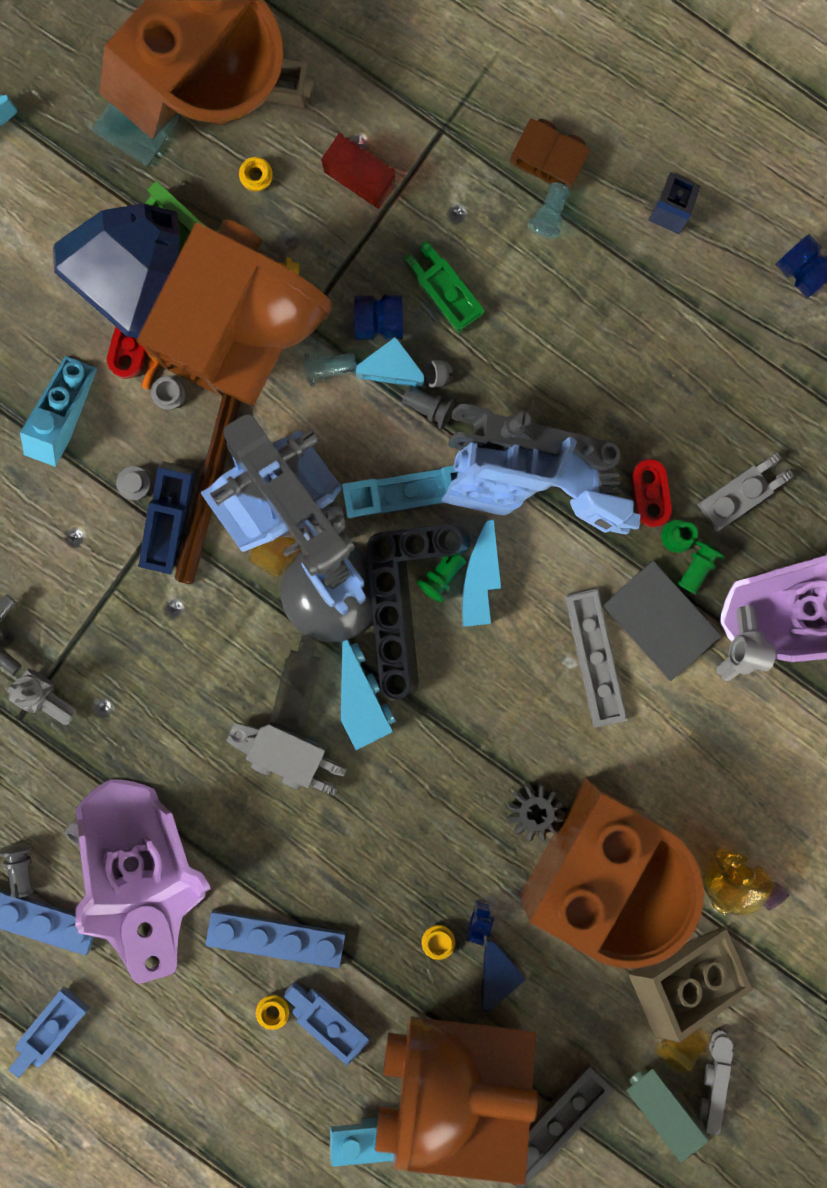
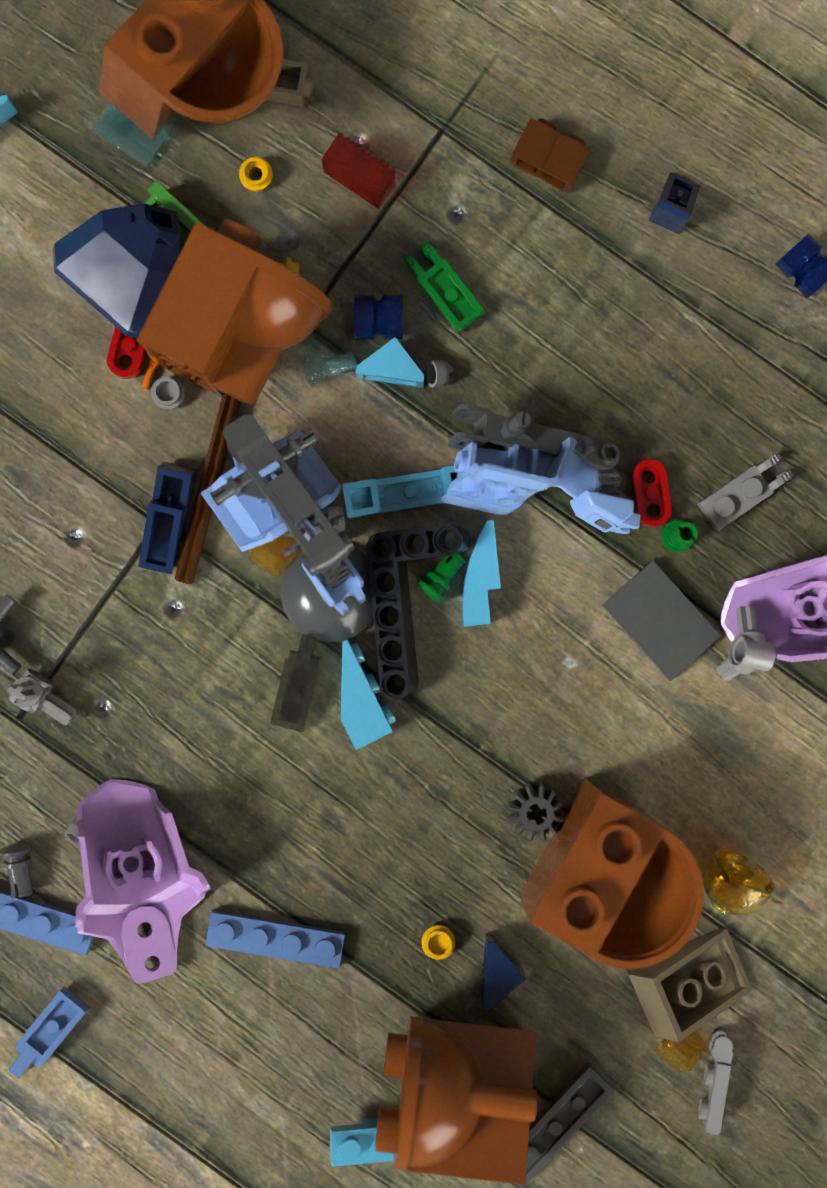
medium azure slope [20,356,97,467] -> none
light grey plate [116,466,151,500] -> none
light grey hinge [227,722,347,795] -> none
yellow plate [256,994,290,1030] -> none
medium blue hinge [284,981,371,1066] -> none
dark grey pin [402,385,456,430] -> none
clear blue plate [466,901,494,946] -> none
clear light blue pin [528,182,571,239] -> none
light grey tile [564,589,628,728] -> none
sand green slope [626,1068,712,1163] -> none
green pin [677,540,726,595] -> none
hinge [759,881,789,911] -> none

